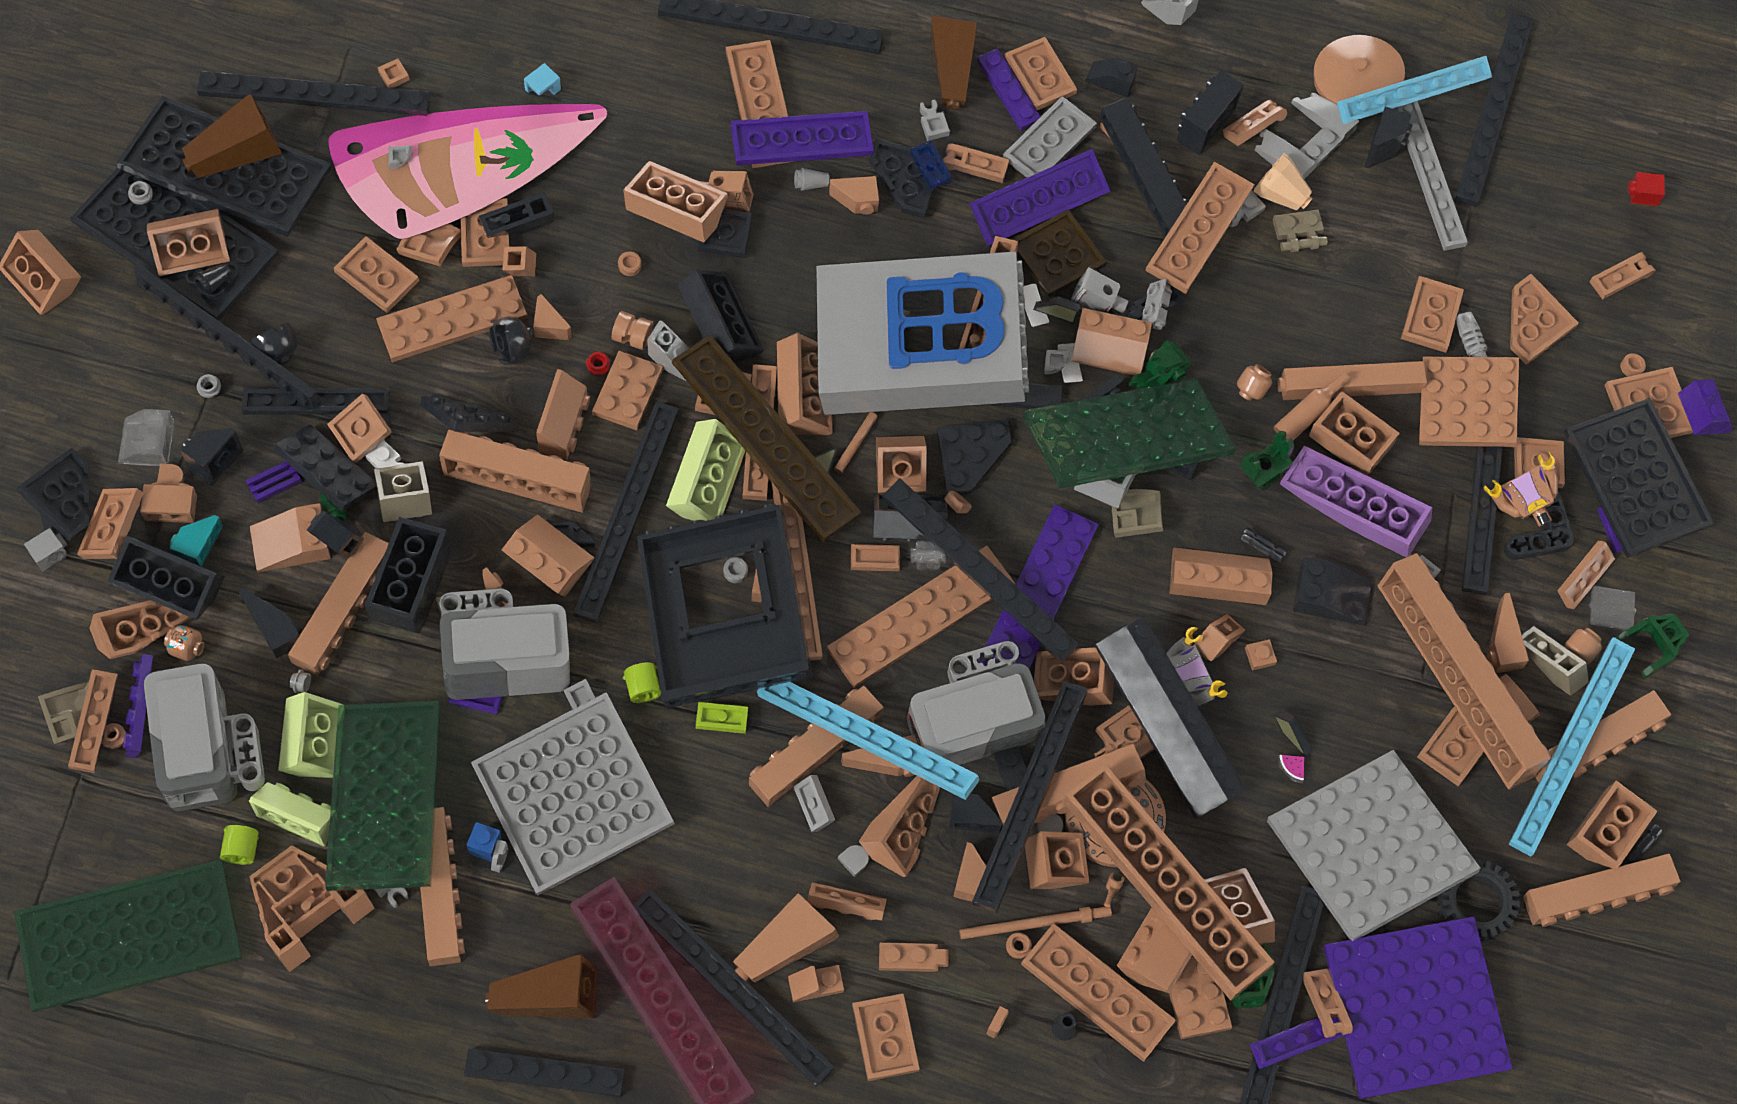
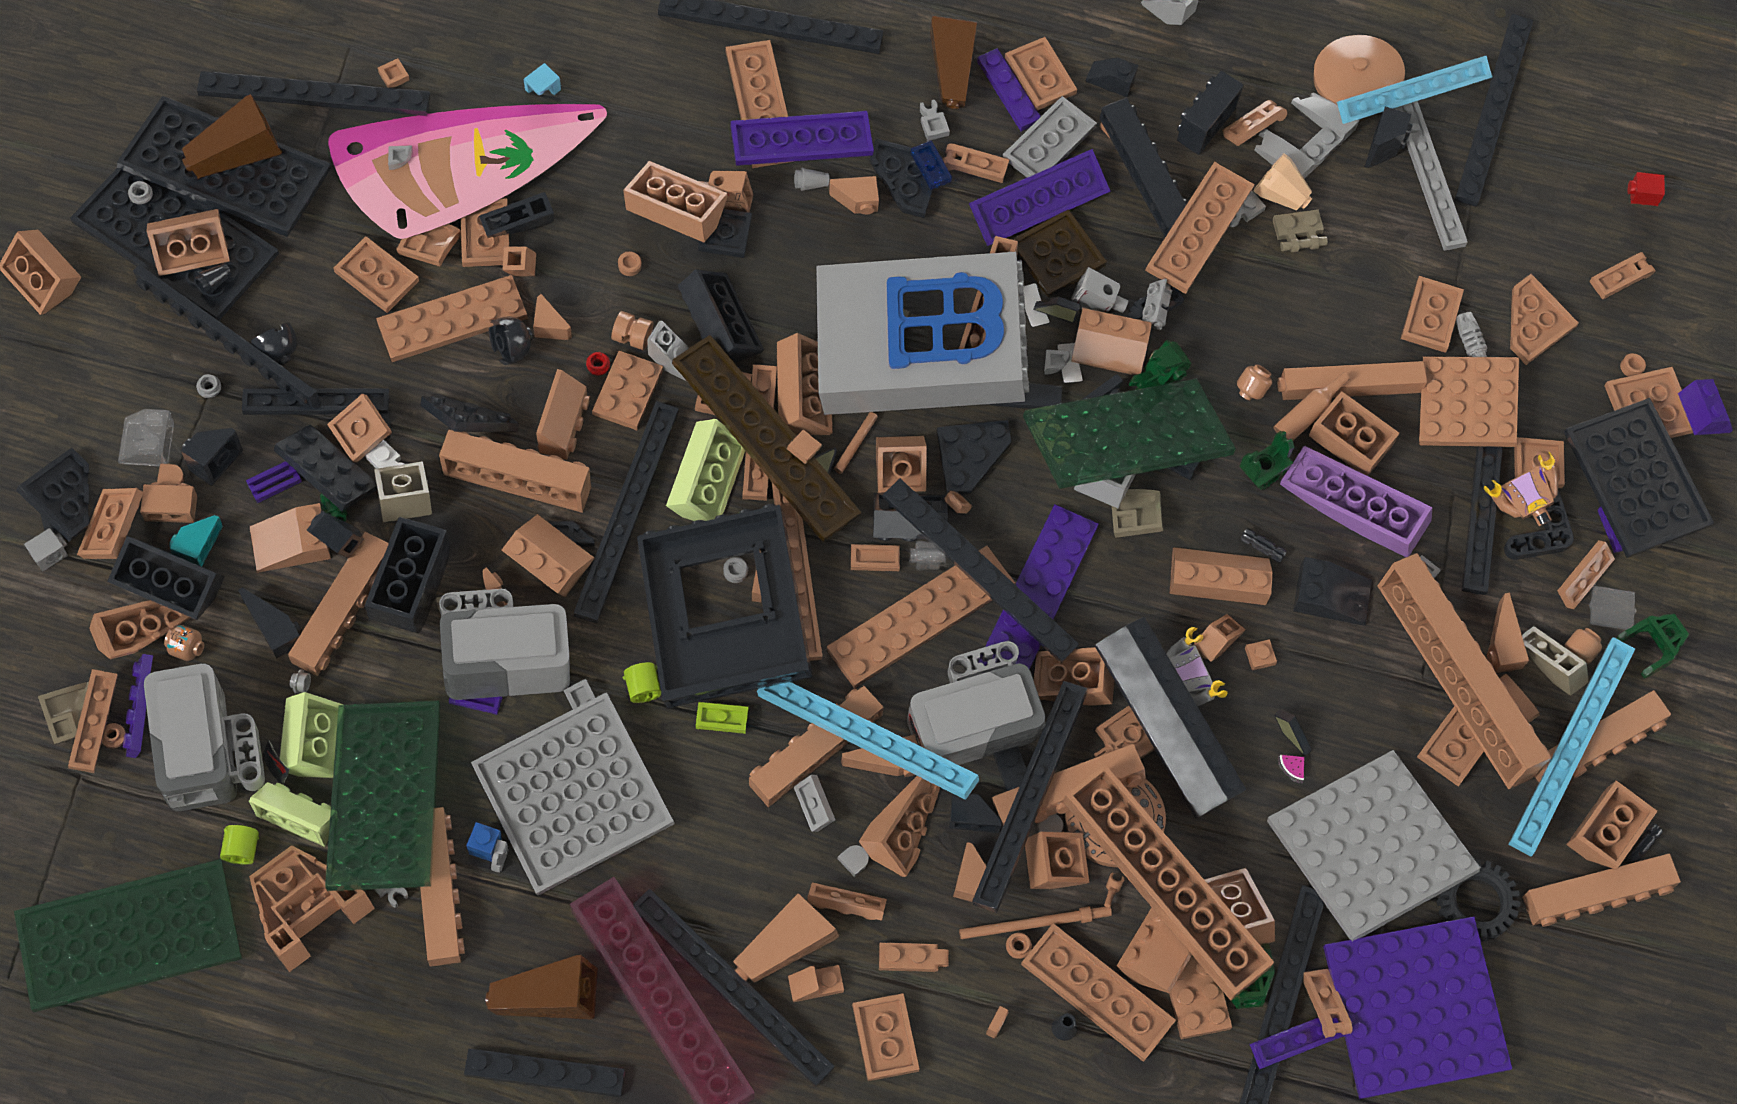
none -> black sticker [262,740,289,785]
none -> nougat tile [787,430,822,464]

